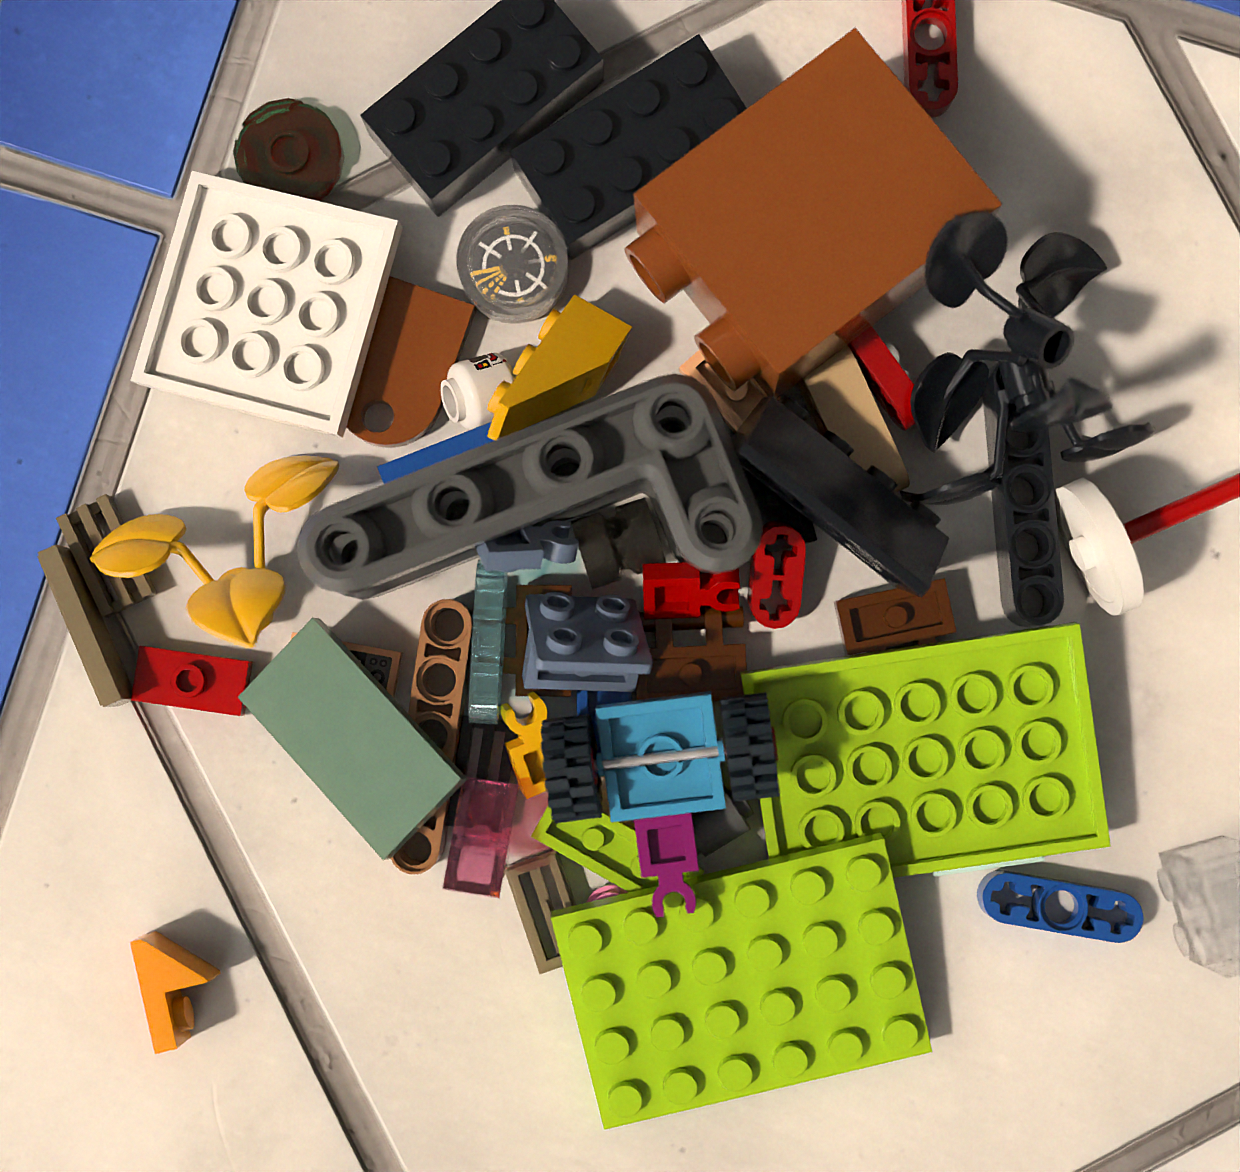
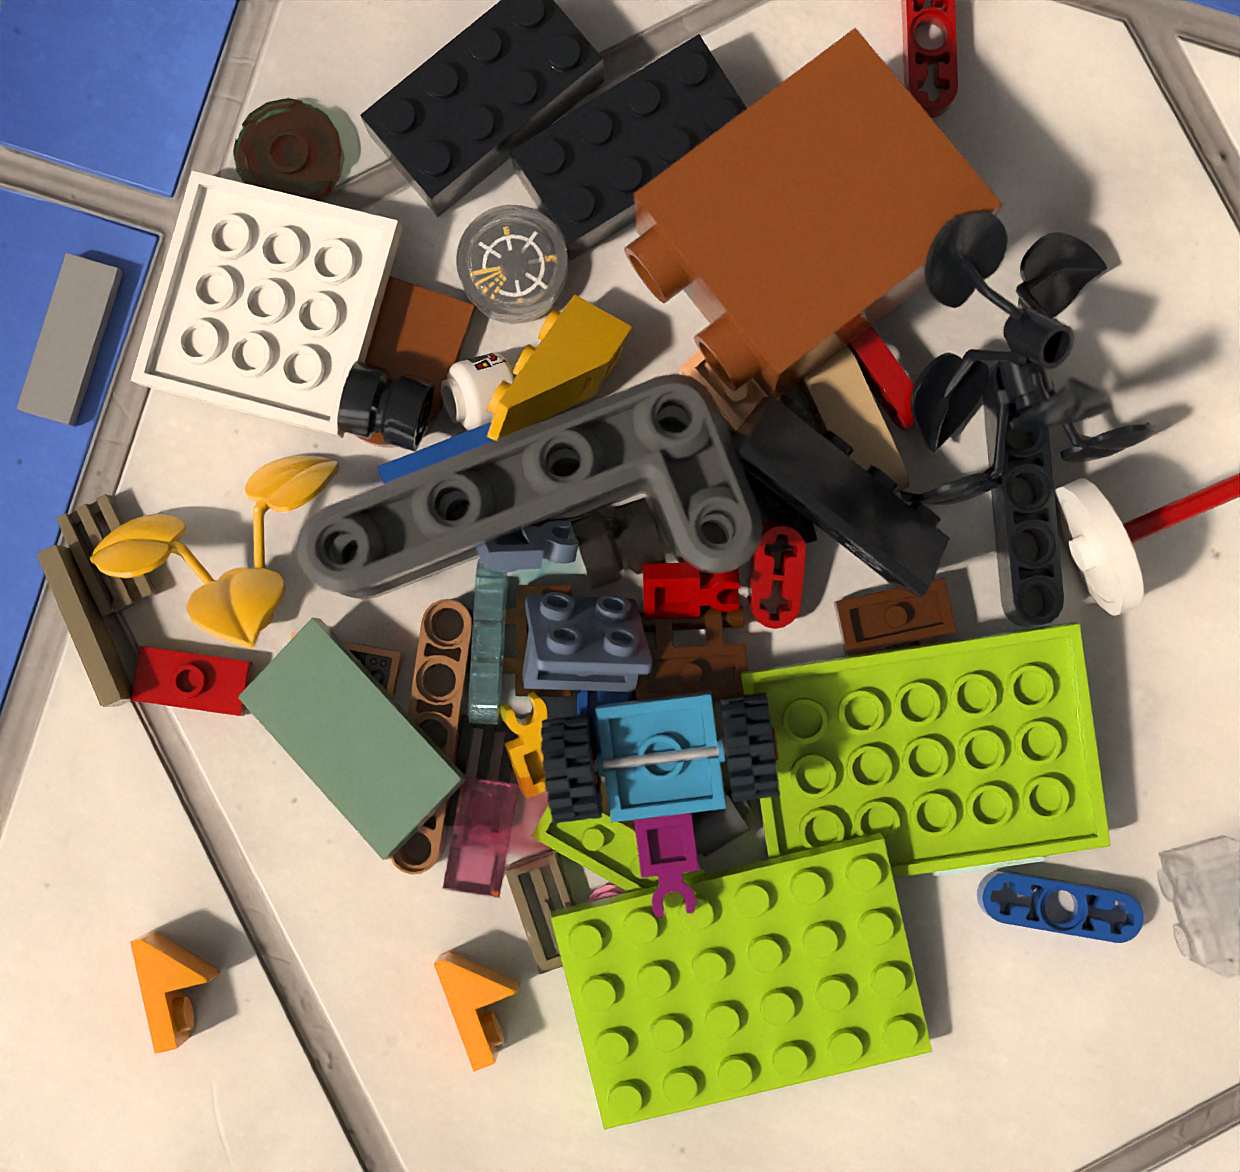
none -> light grey tile [16,253,124,427]
none -> black wheel [337,360,435,452]
none -> light orange slope [434,951,520,1072]

